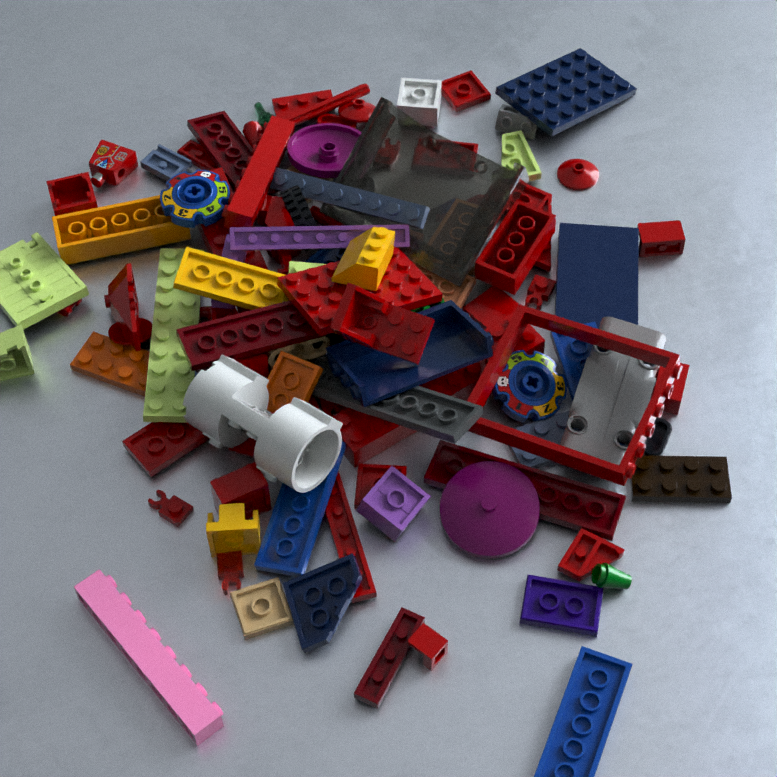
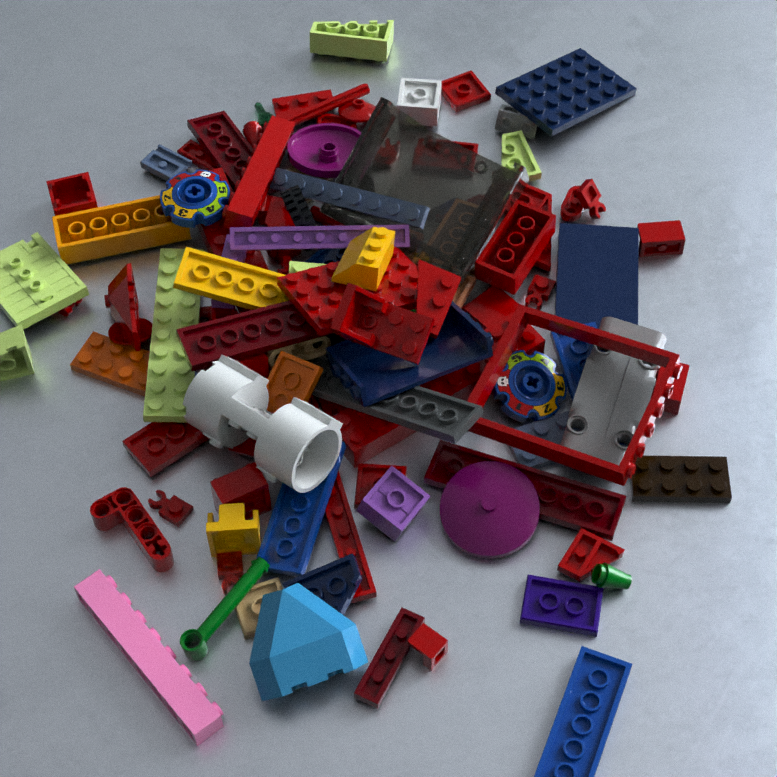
red torso [89,140,138,187] -> none
red dish [557,159,599,191] -> none
black tile [643,418,672,456] -> none
none -> red beam [90,487,174,572]
none -> green piece [180,557,270,661]
none -> dark azure panel [249,583,368,701]
none -> yellowish green wedge [310,20,394,62]
none -> red wing [415,259,462,339]
none -> red plate [560,186,584,222]
none -> red plate [575,179,606,219]

